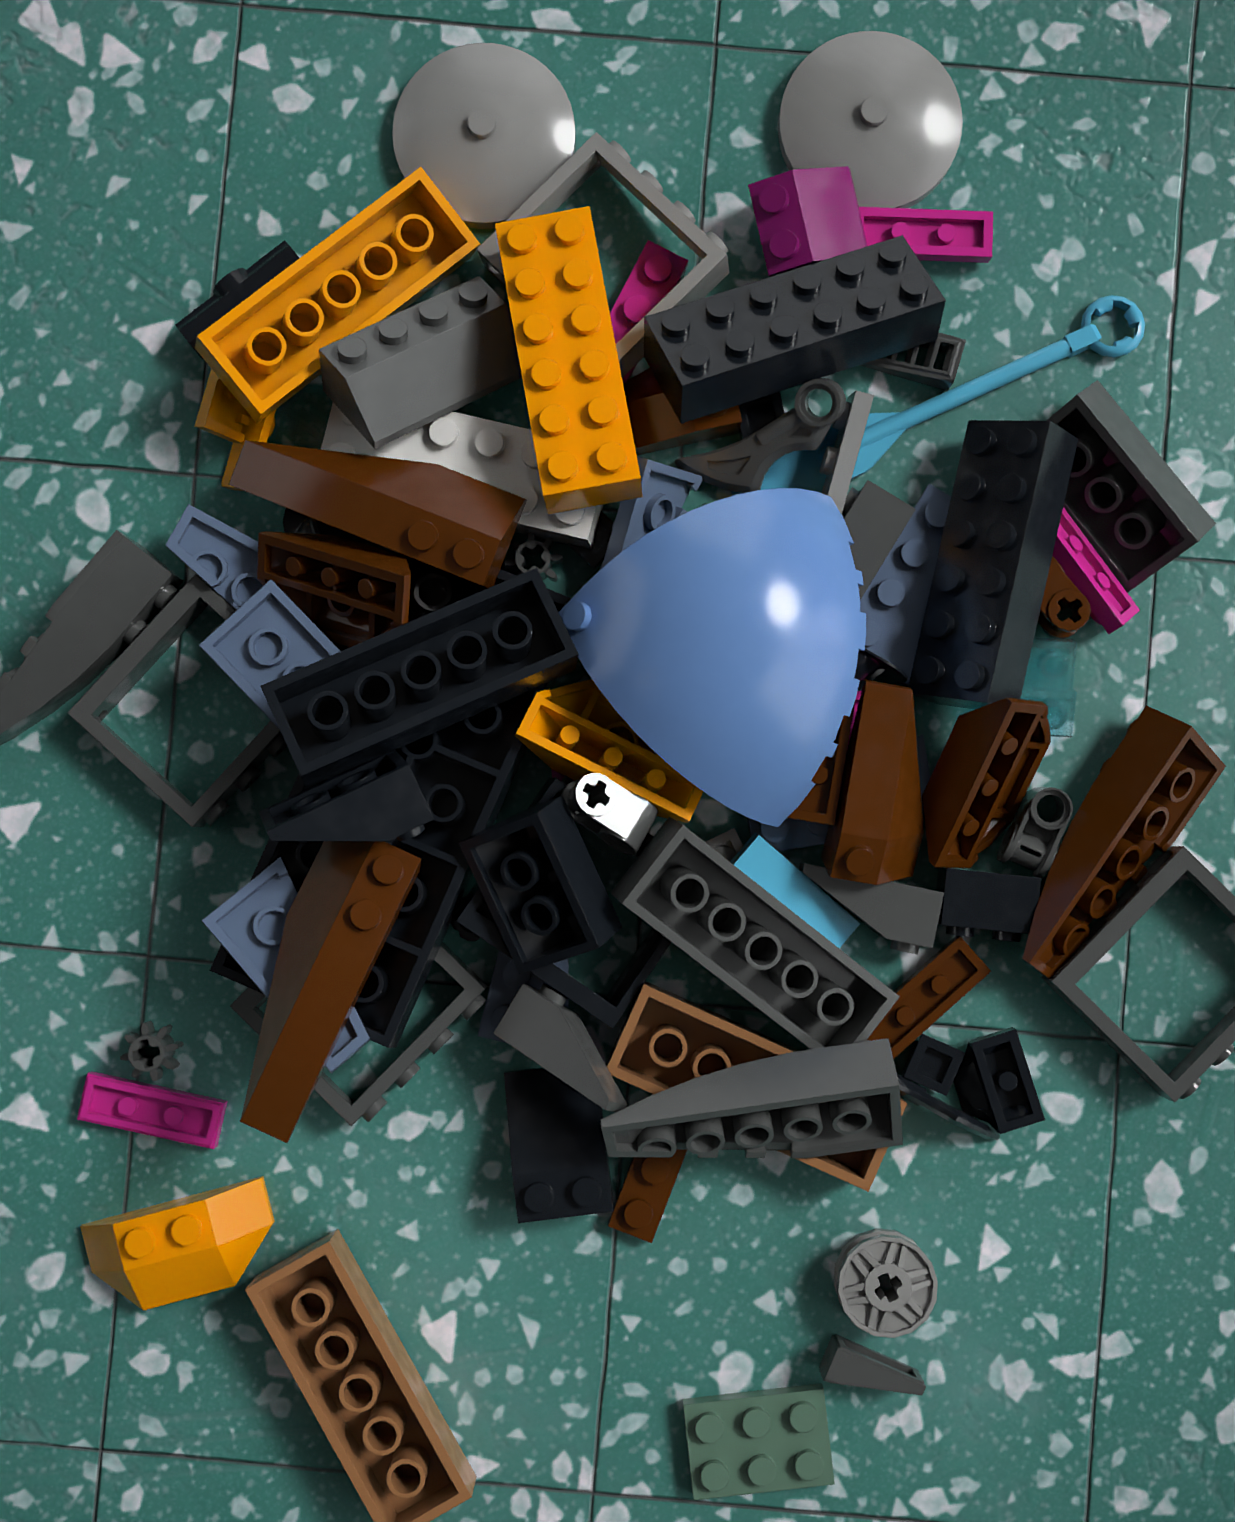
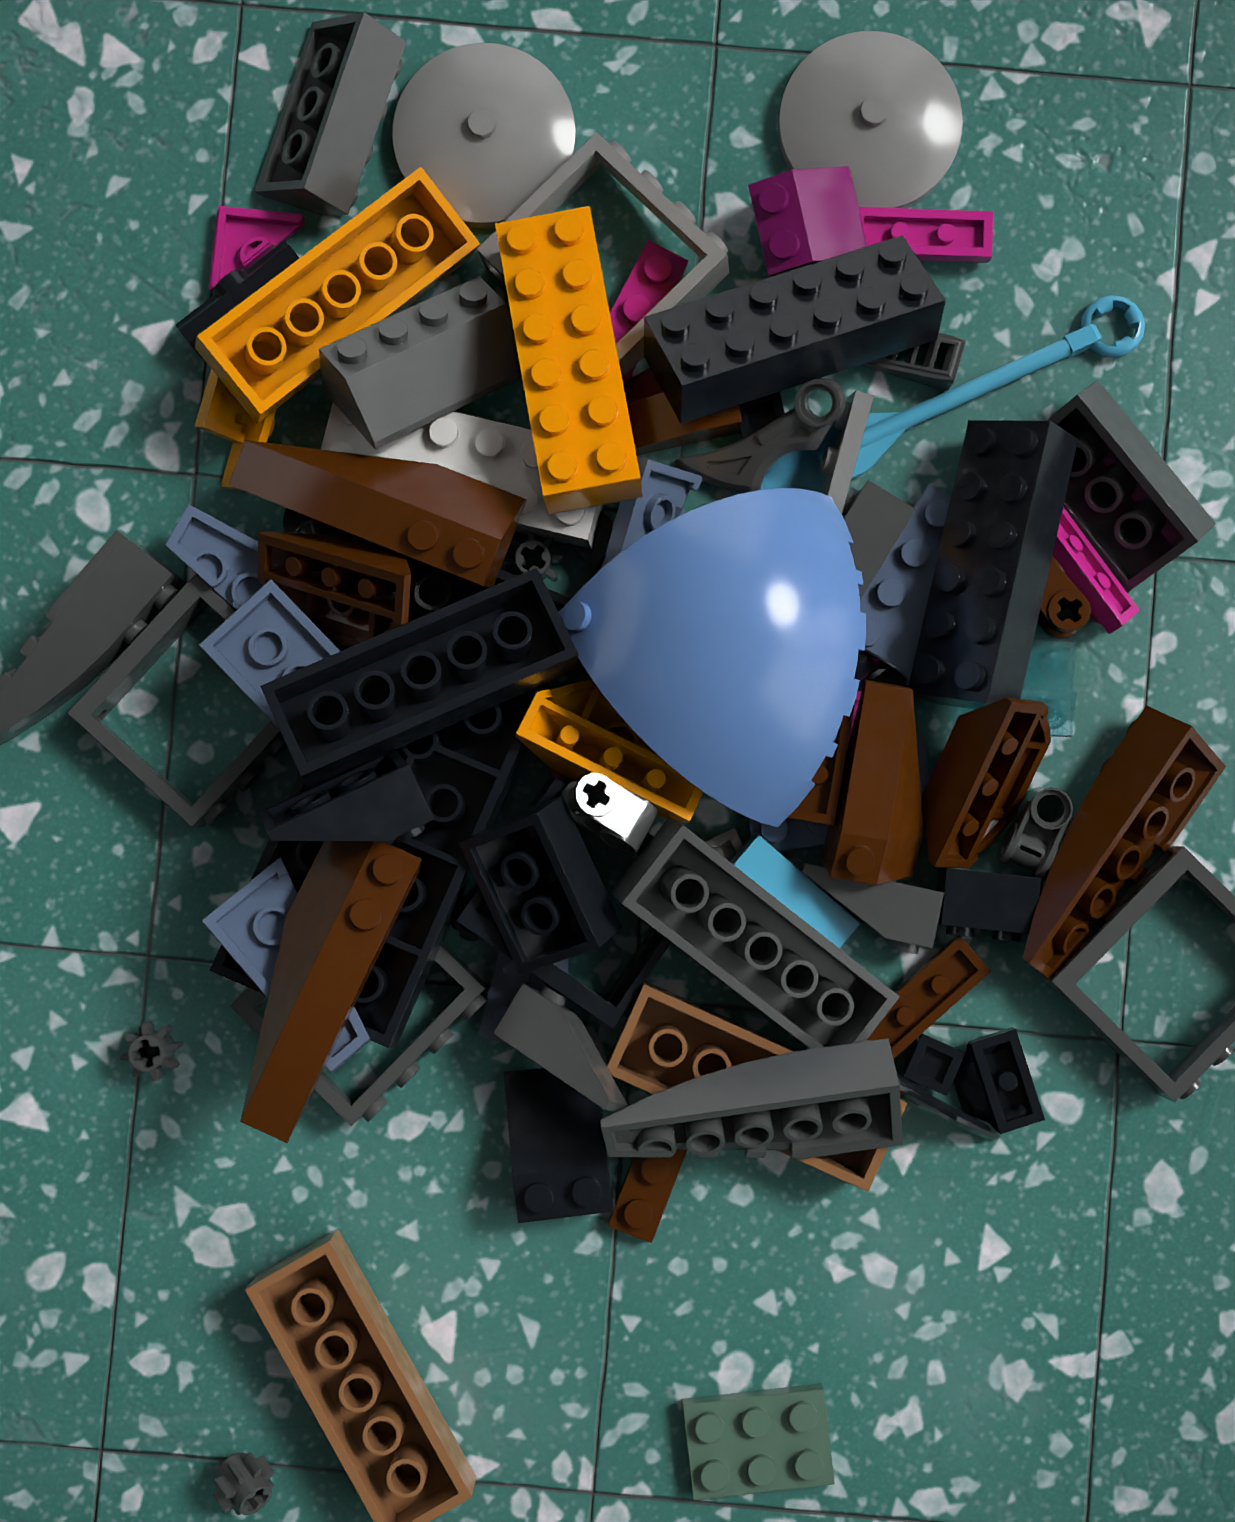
dark pink tile [77,1071,228,1149] -> none
light orange wedge [80,1176,275,1311] -> none
dark grey slope [819,1334,926,1395] -> none
light grey wheel [833,1228,938,1338] -> none
none -> dark pink tile [209,206,305,294]
none -> dark grey gear [213,1452,275,1515]
none -> dark grey slope [254,12,406,216]

